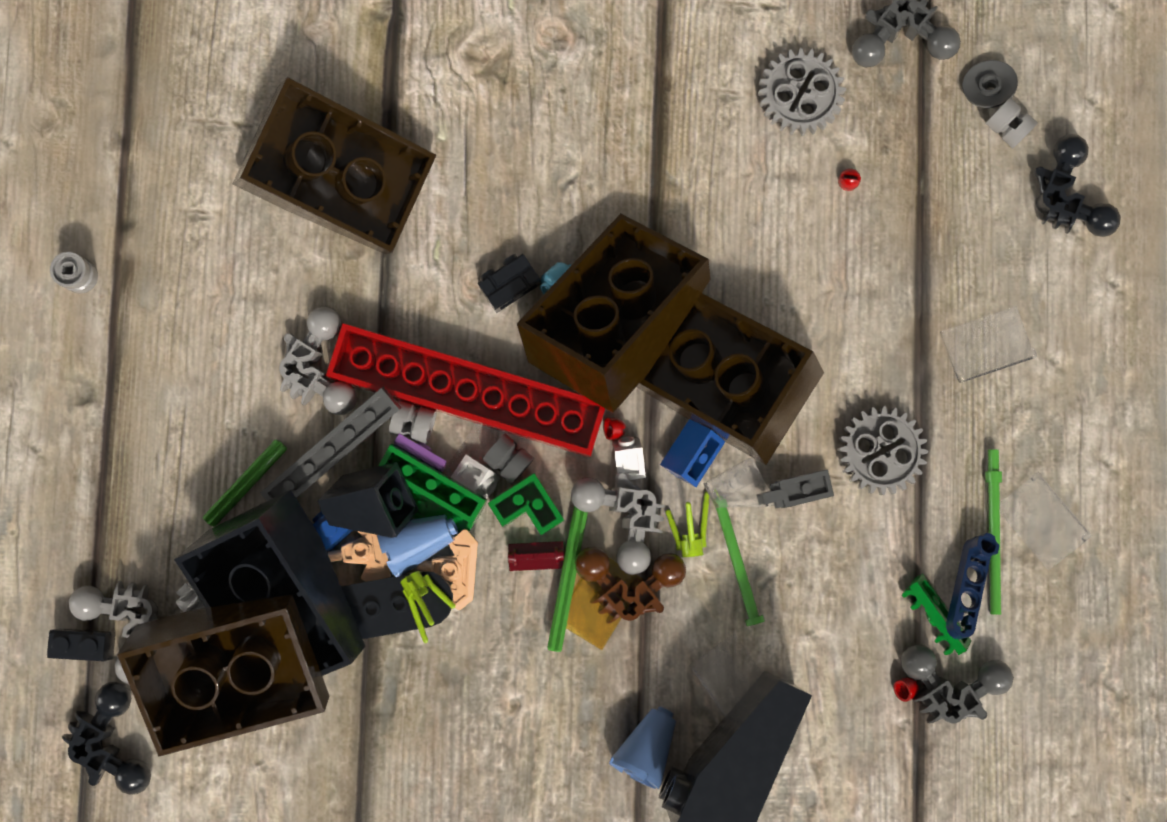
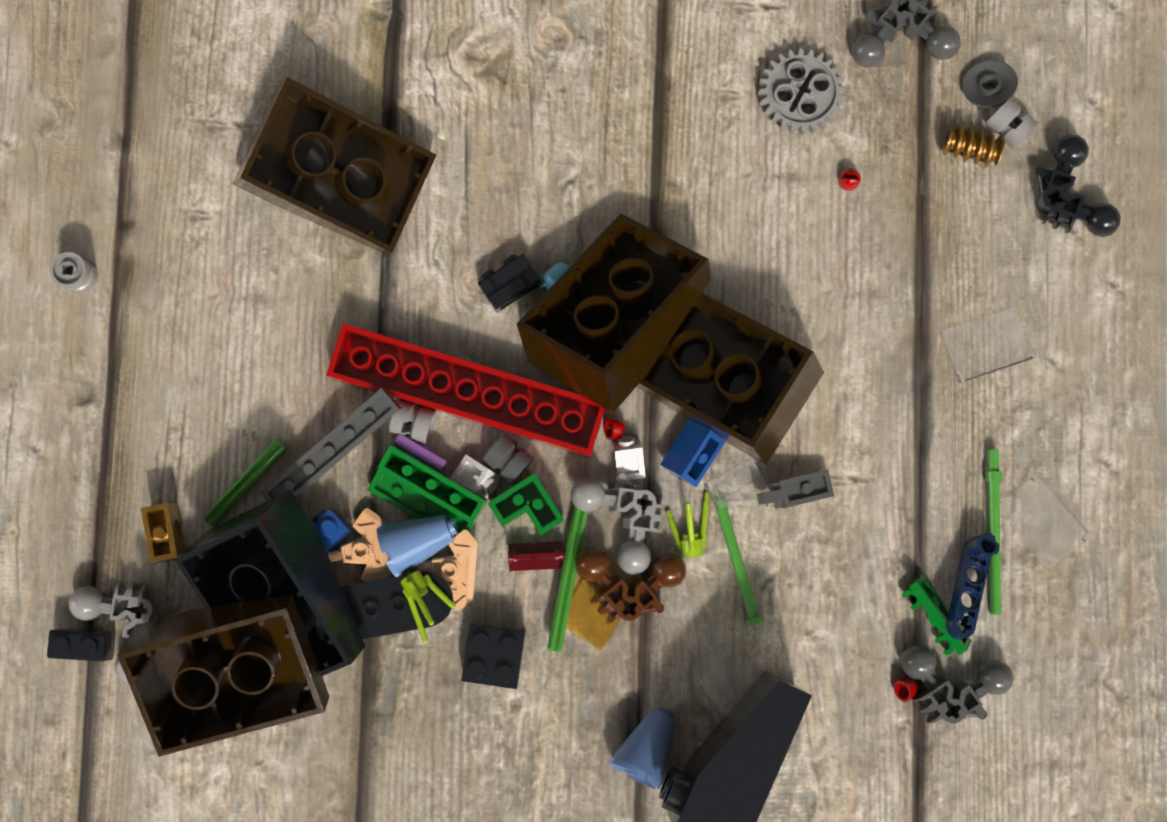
black piece [62,682,152,795] -> none
white gear [176,583,205,612] -> none
light grey piece [279,306,357,415] -> none
black slope [317,462,419,538] -> none
light grey gear [837,406,928,495] -> none
none -> pearl gold brick [140,503,185,563]
none -> black brick [461,624,526,689]
none -> pearl gold piece [943,124,1005,168]

